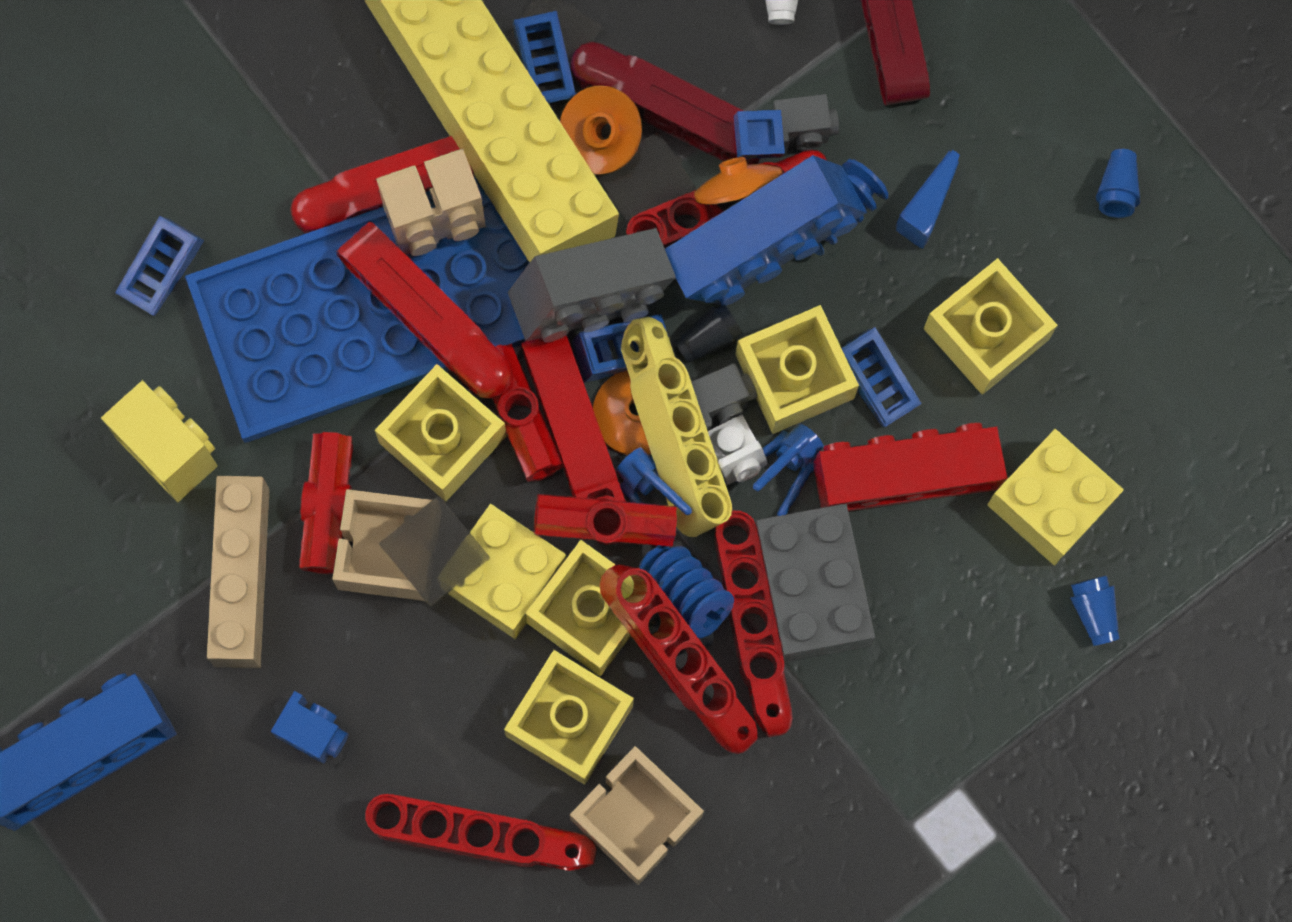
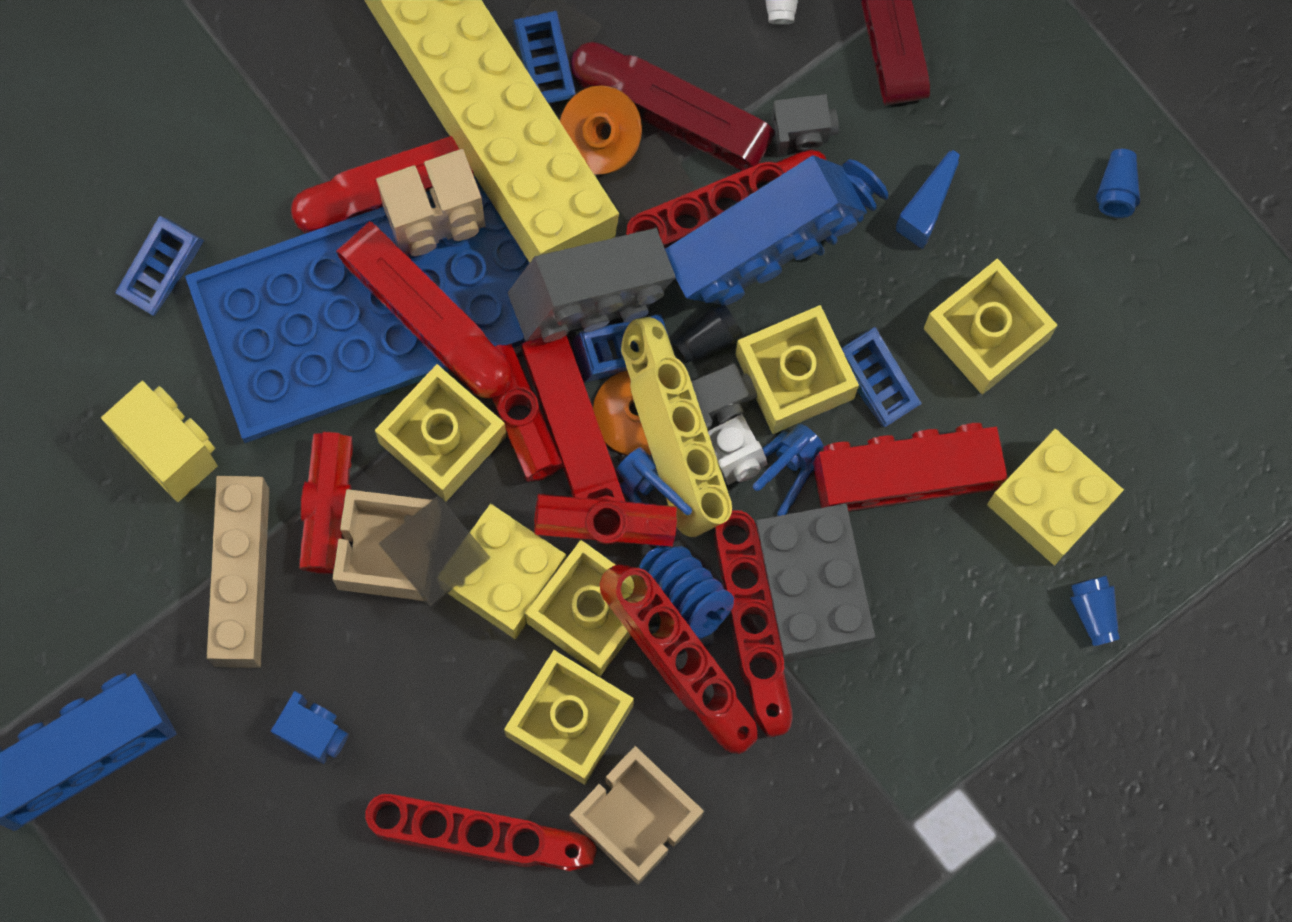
orange dish [694,157,783,204] -> none
blue plate [734,110,785,159] -> none

